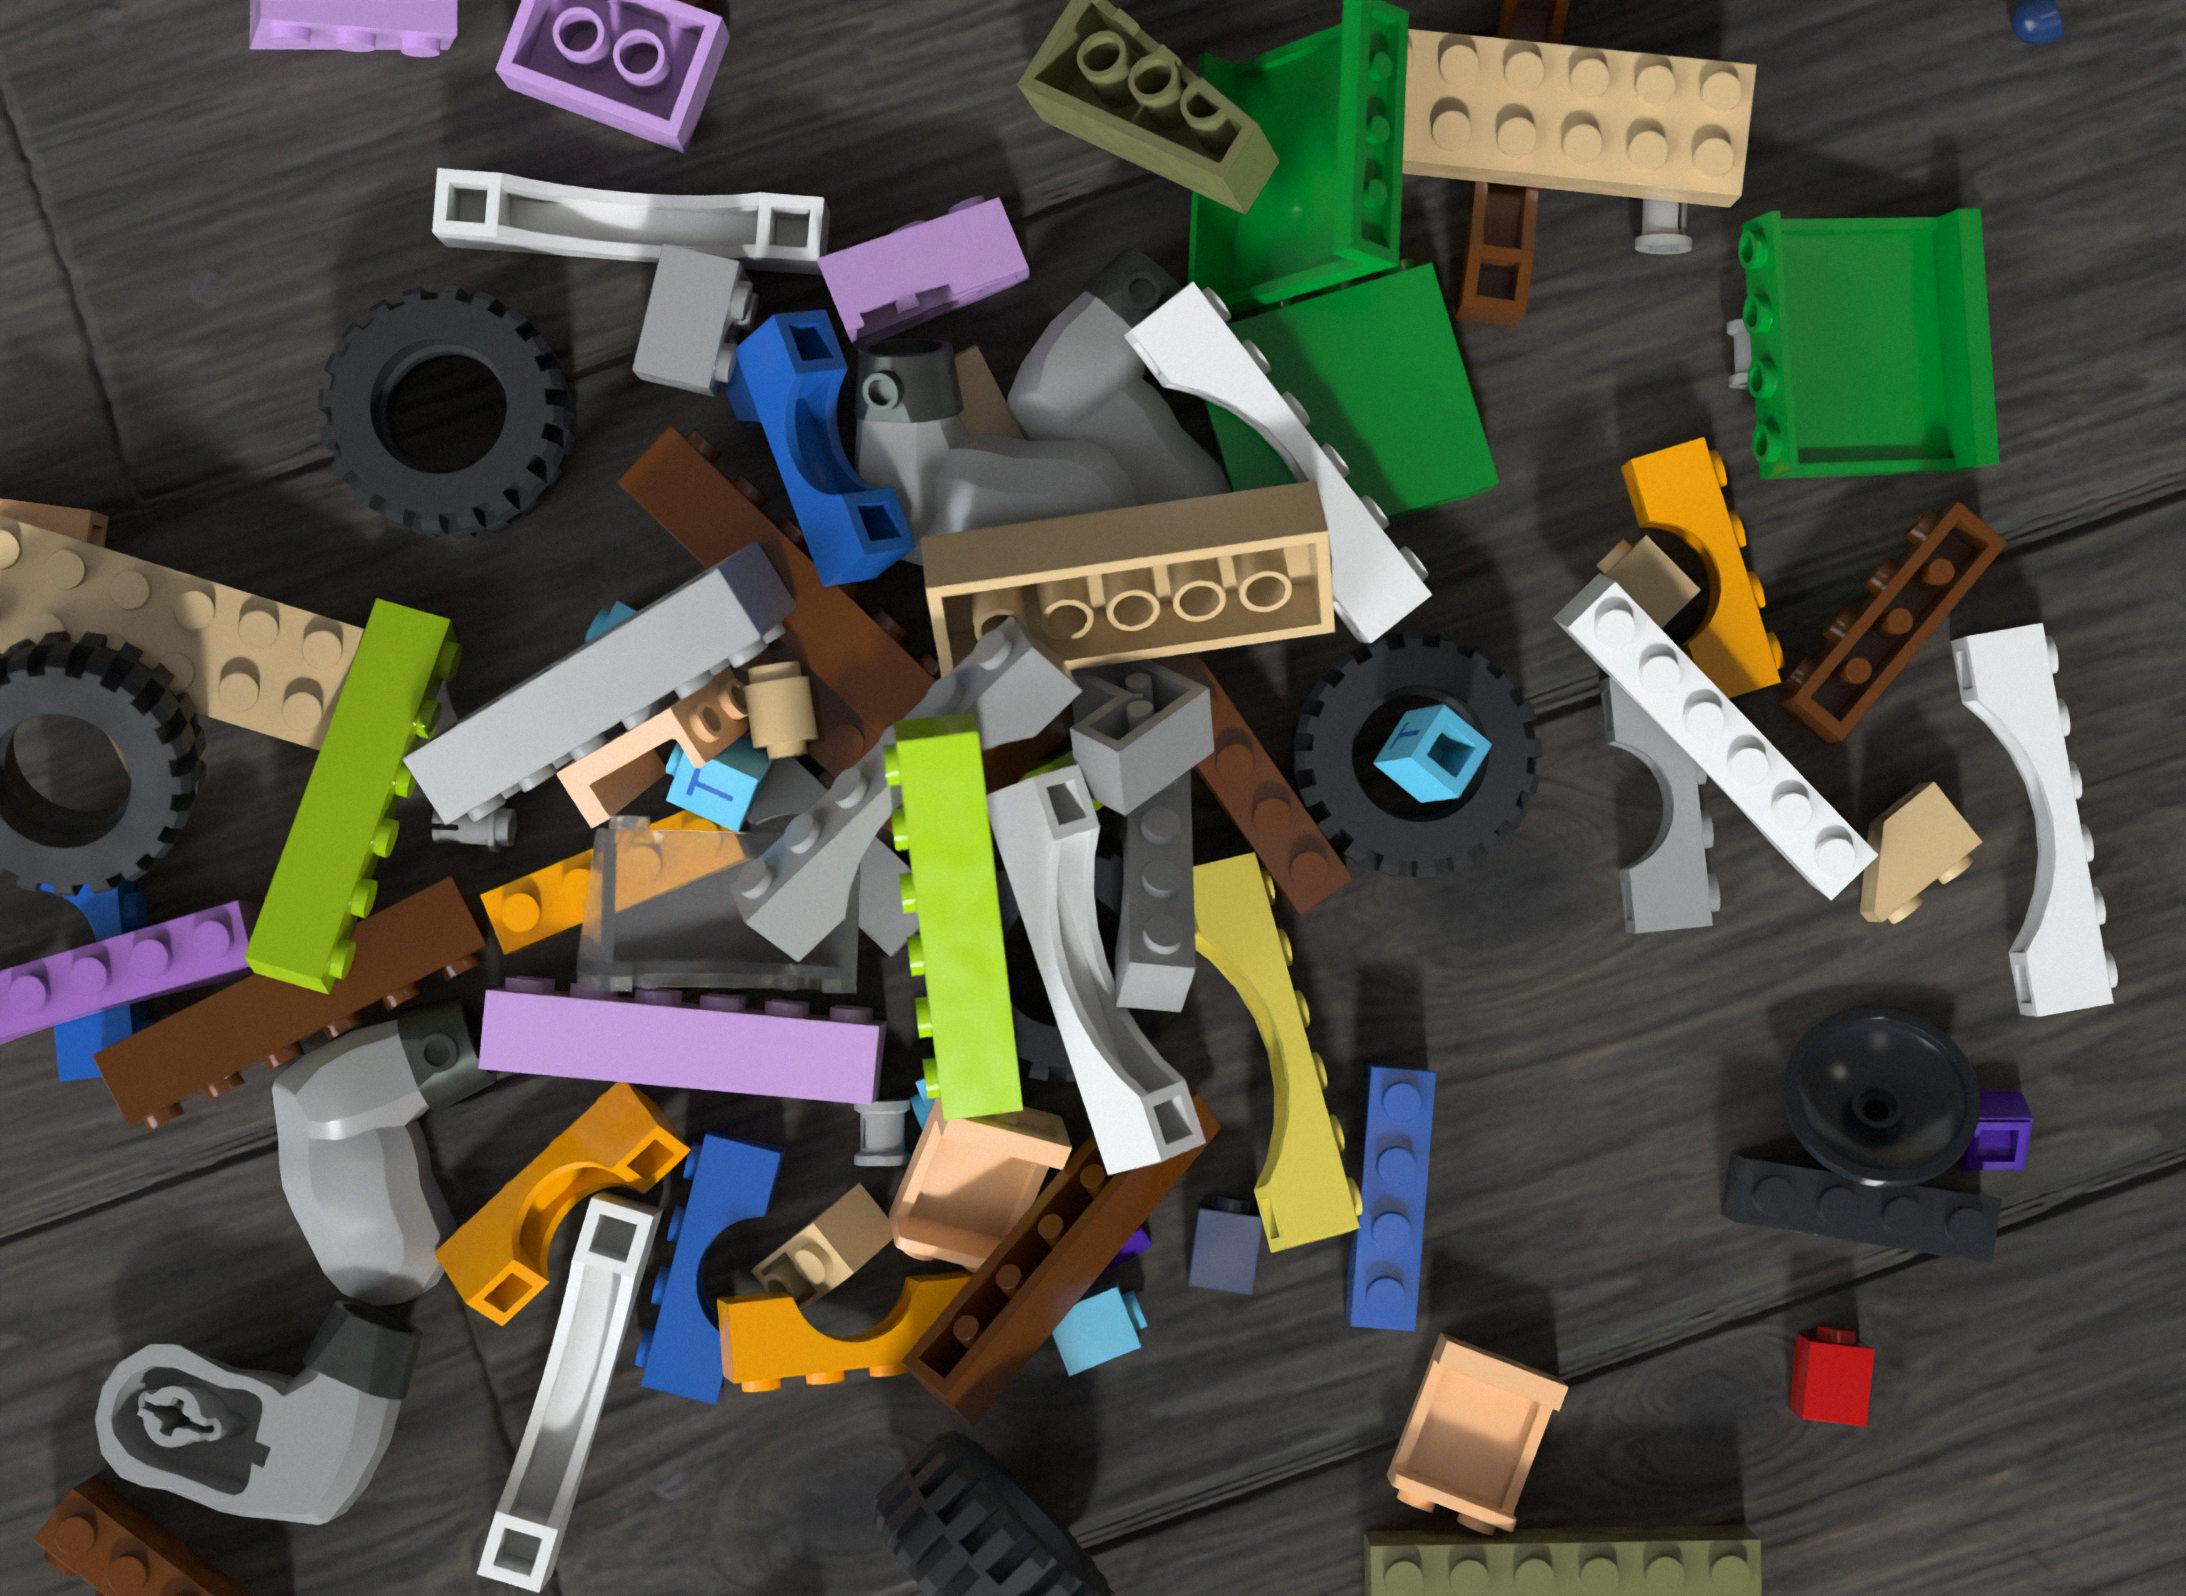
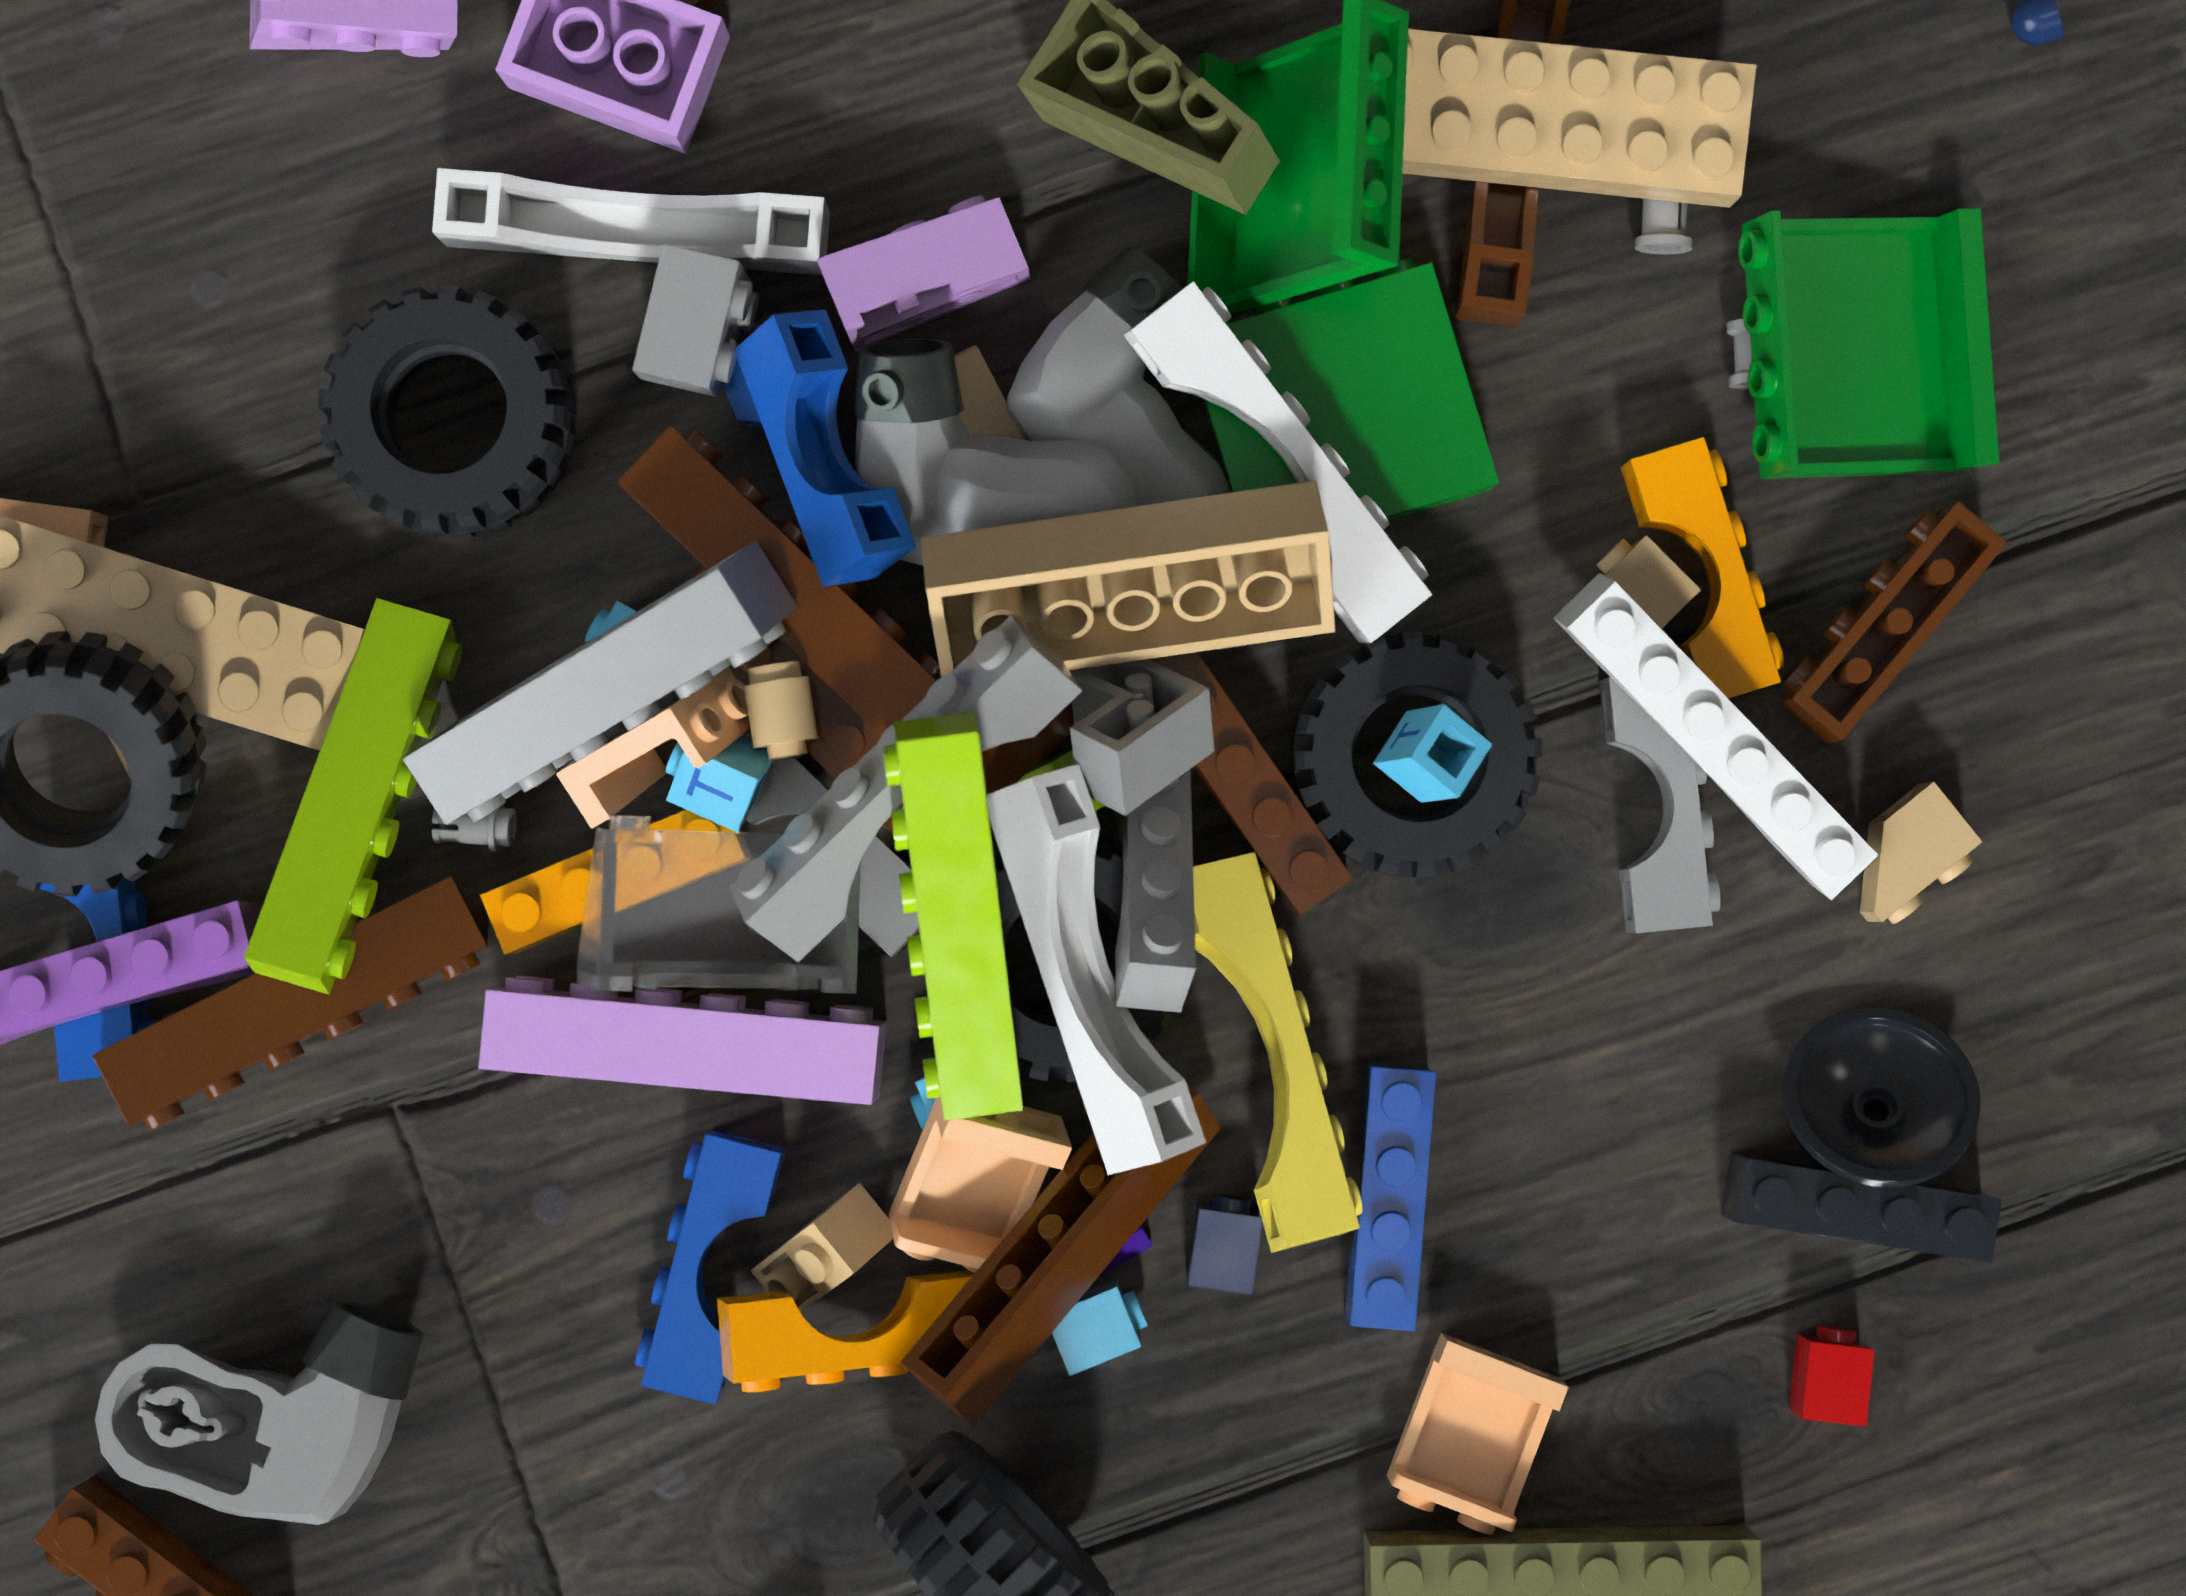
light grey piece [272,995,497,1306] -> none
light orange arch [434,1082,691,1326] -> none
white arch [477,1190,663,1593] -> none
light grey bush [854,1098,911,1166] -> none
white arch [1951,623,2118,1017] -> none
dark purple slope [1959,1091,2033,1170] -> none

